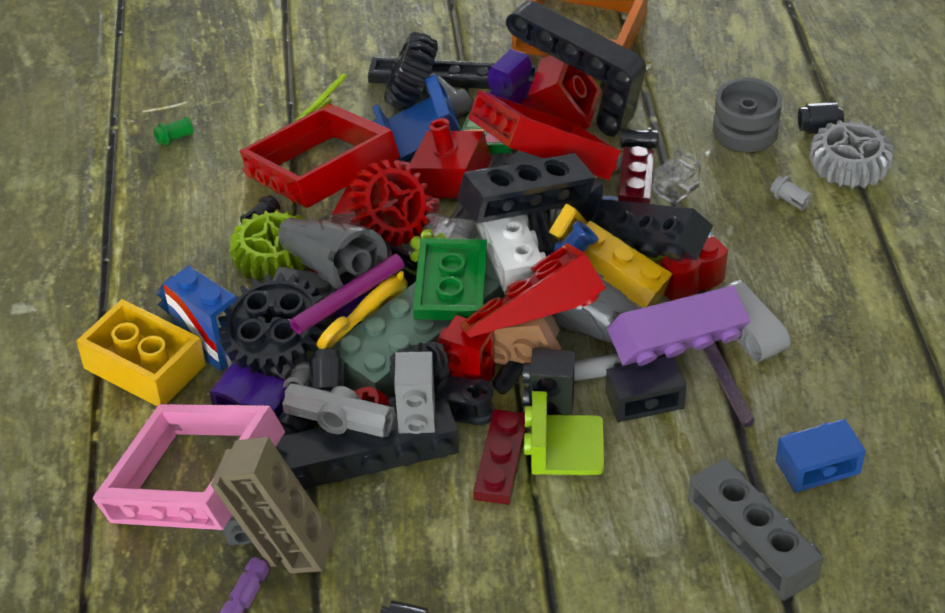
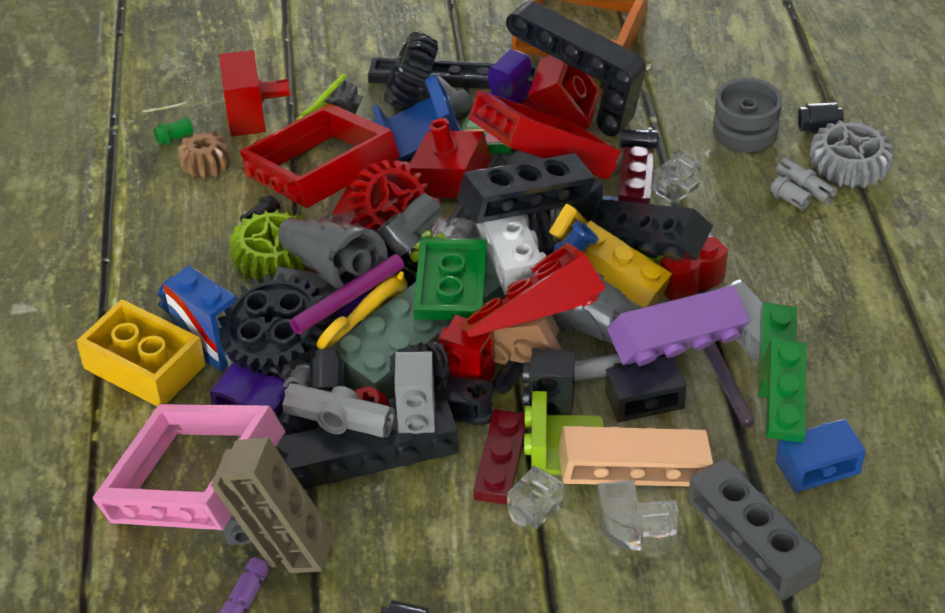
none -> medium nougat gear [178,130,231,180]
none -> red brick [219,50,291,137]
none -> dark grey gear [324,80,363,114]
none -> dark grey piece [377,193,442,256]
none -> clear brick [507,465,564,529]
none -> light nougat brick [558,426,713,486]
none -> clear brick [596,480,679,550]
none -> green bracket [758,302,807,443]
none -> light grey pin [775,157,837,205]

